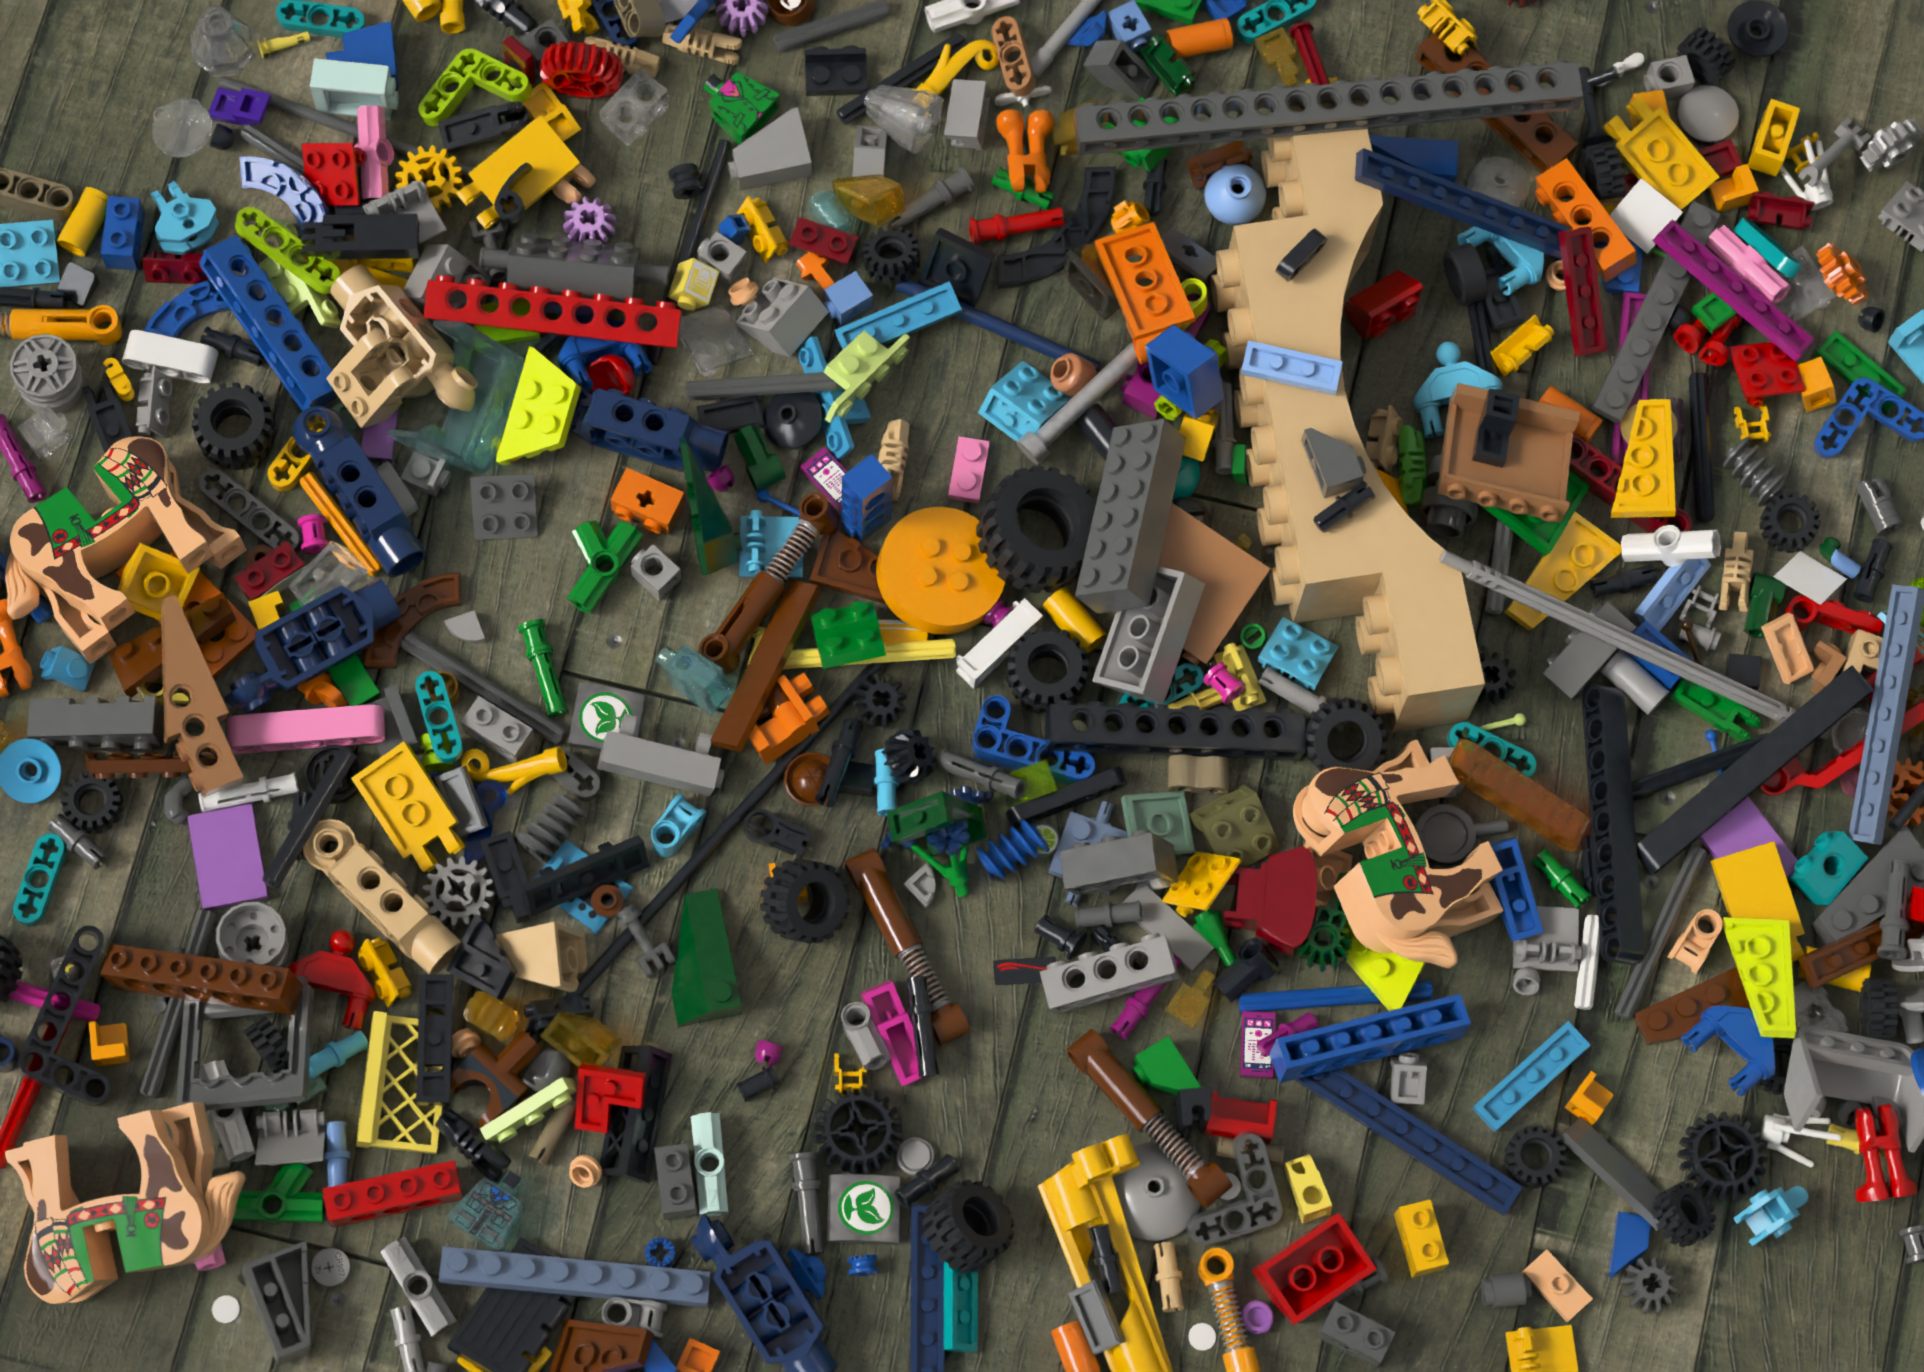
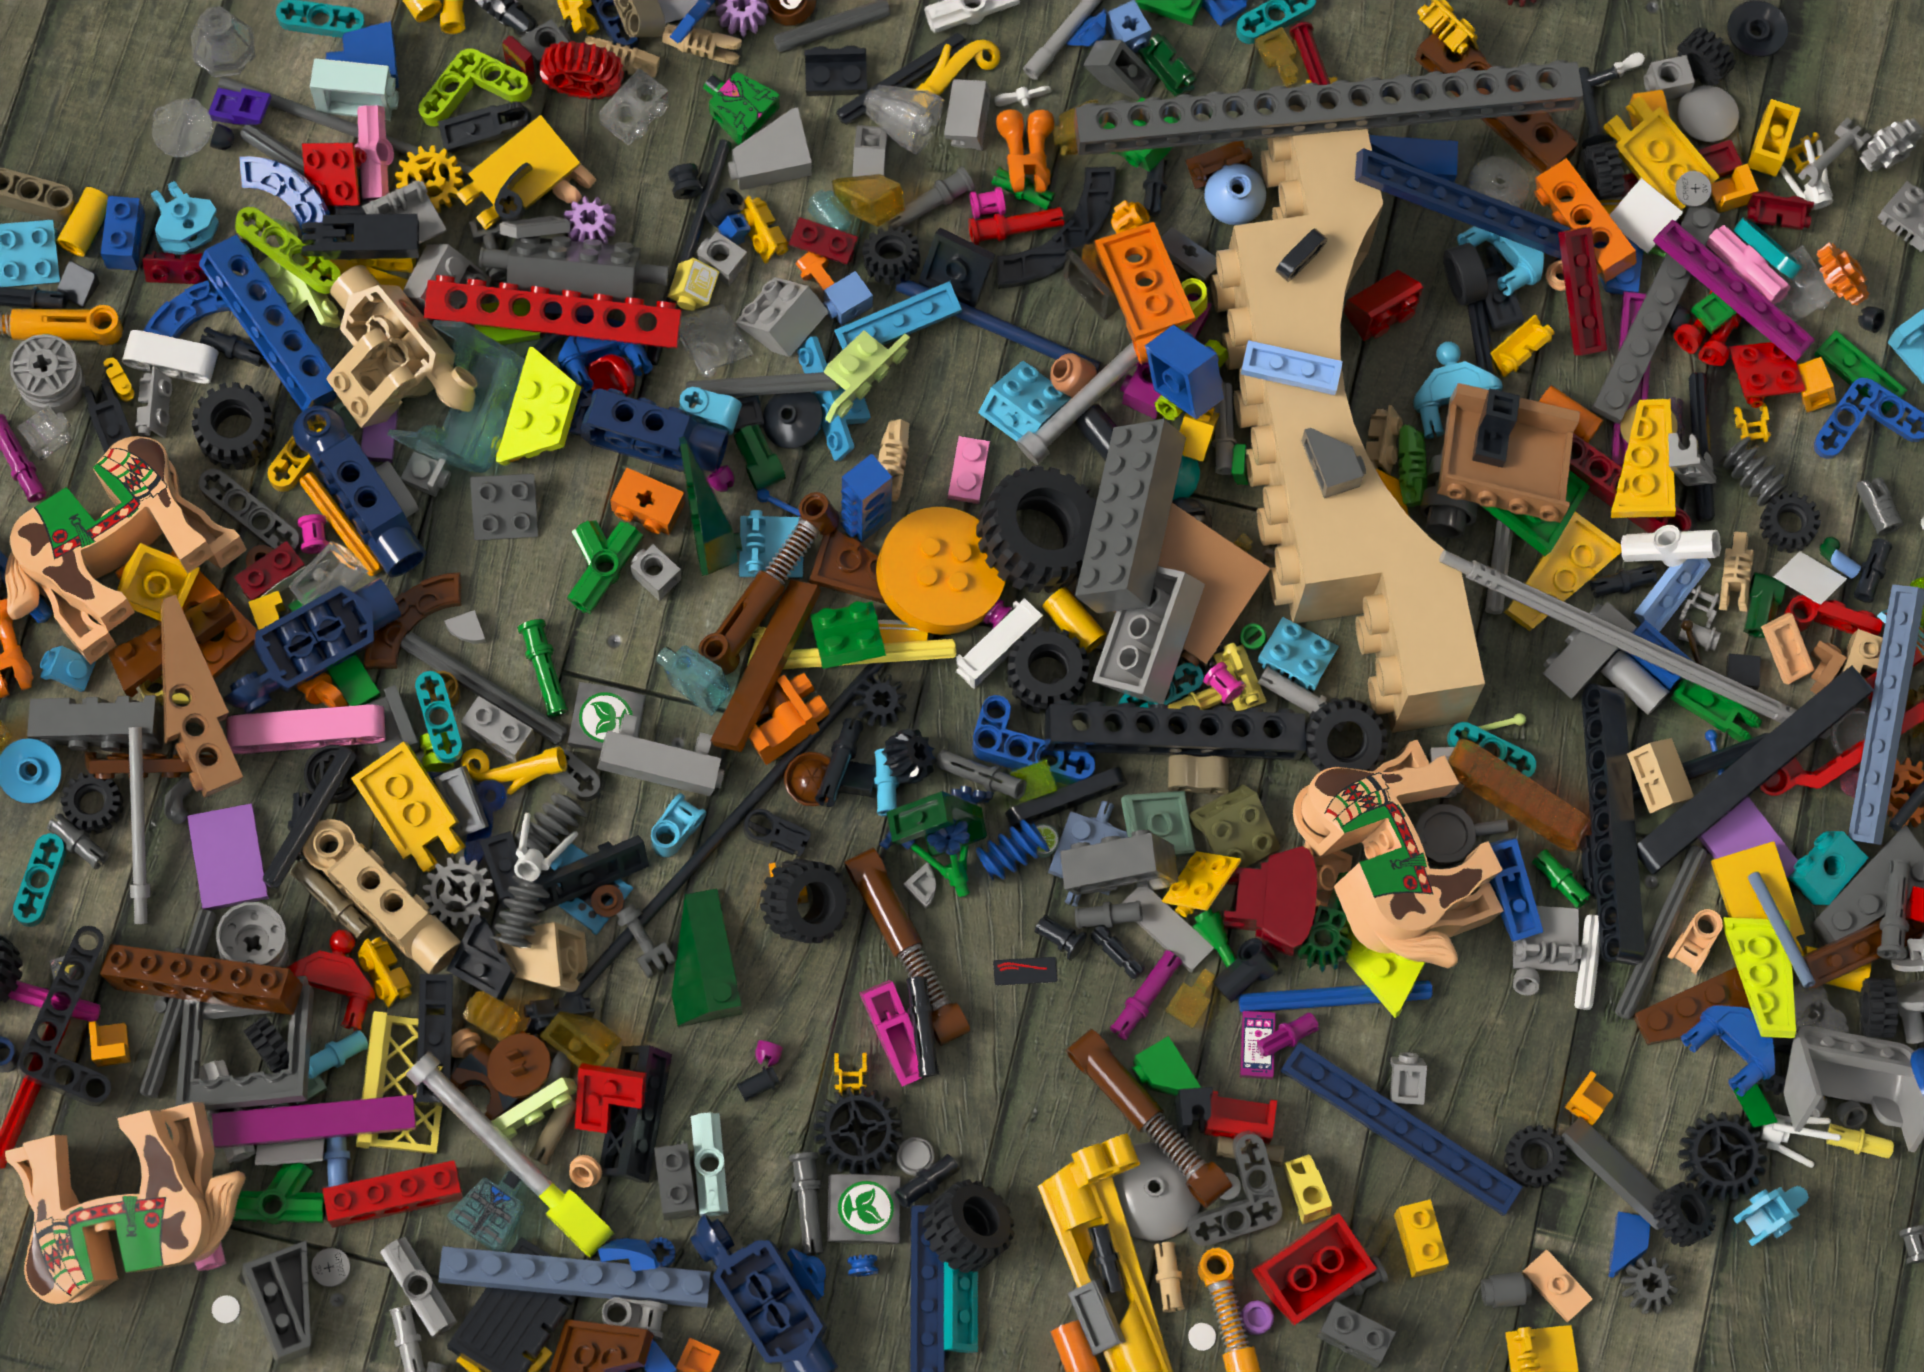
white pin [198,772,299,813] -> none
light yellow piece [257,31,311,59] -> none
black hinge [435,1109,511,1183] -> none
yellow slope [522,82,581,142] -> none
light nougat plate [728,278,759,306] -> none
tile [800,447,847,513] -> none
light grey piece [841,1002,891,1071] -> none
medium nougat beam [992,16,1036,97] -> none
light grey brick [1040,933,1180,1015] -> none
orange pin [1166,18,1233,60] -> none
blue brick [1269,994,1471,1083] -> none
black axle [1313,481,1375,533] -> none
dark azure plate [1472,1021,1591,1133] -> none
black gear [1479,652,1517,706] -> none
red piece [1855,1103,1918,1202] -> none
none -> light grey bar [128,727,150,924]
none -> magenta tile [212,1095,416,1149]
none -> dark tan pin [290,859,373,941]
none -> piece [405,1051,614,1258]
none -> reddish brown piece [487,1033,552,1098]
none -> dark grey piece [490,875,550,949]
none -> light grey tile [500,216,570,239]
none -> white plant [514,813,578,882]
none -> blue slope [598,1238,658,1271]
none -> medium azure piece [679,387,742,435]
none -> black bush [704,188,745,228]
none -> dark pink bush [970,187,1006,219]
none -> tan hinge [1627,738,1694,814]
none -> light grey hinge [1668,433,1717,486]
none -> light grey piece [1675,171,1711,207]
none -> green sticker [1734,1084,1778,1127]
none -> sand blue piece [1747,872,1816,988]

